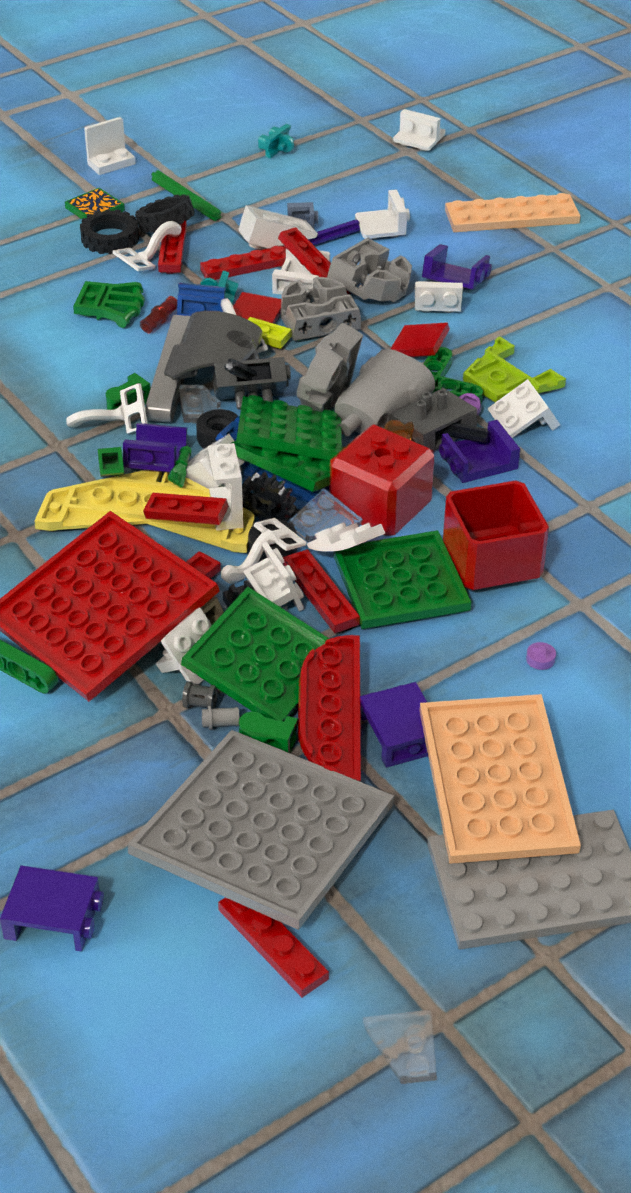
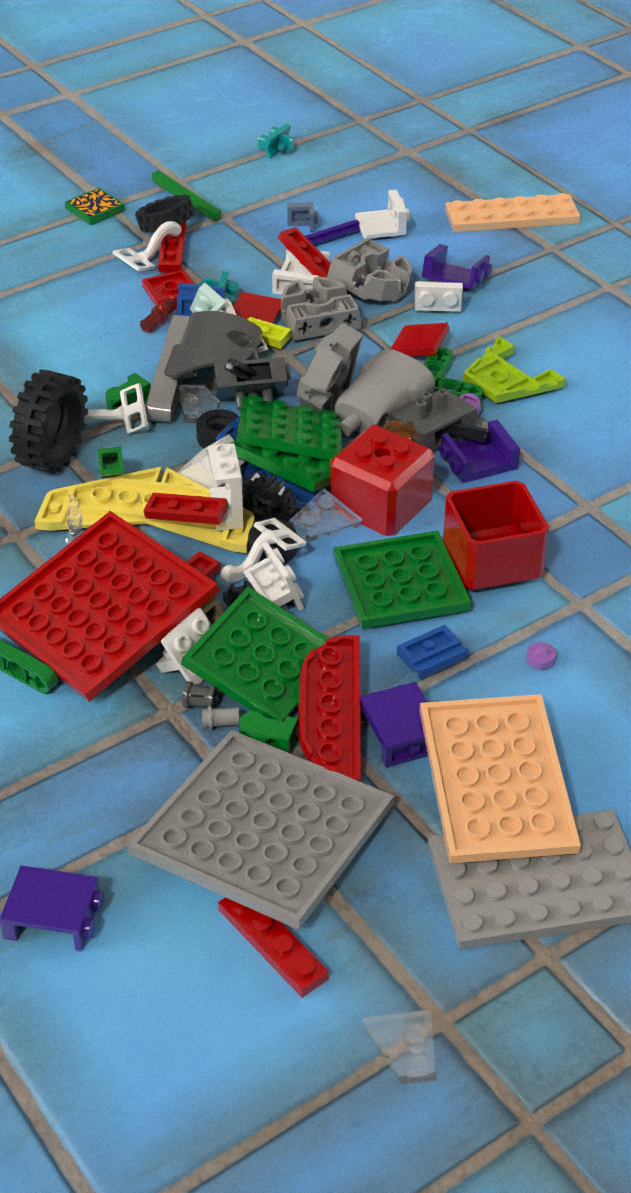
green plate [73,281,145,328] -> none
black tyre [80,209,139,254] -> none
white bracket [84,117,136,175] -> none
dark purple panel [123,423,187,472] -> none
green piece [168,446,192,488] -> none
red plate [200,245,286,280] -> none
white slope [238,205,318,249] -> none
red plate [283,549,360,634] -> none
white slope [307,522,386,551] -> none
white bracket [393,109,446,151] -> none
white bracket [488,379,560,438] -> none
none -> black tyre [9,369,88,474]
none -> clear bar [66,494,82,544]
none -> red tile [142,270,194,309]
none -> light aqua bracket [190,283,226,313]
none -> blue plate [397,625,469,679]

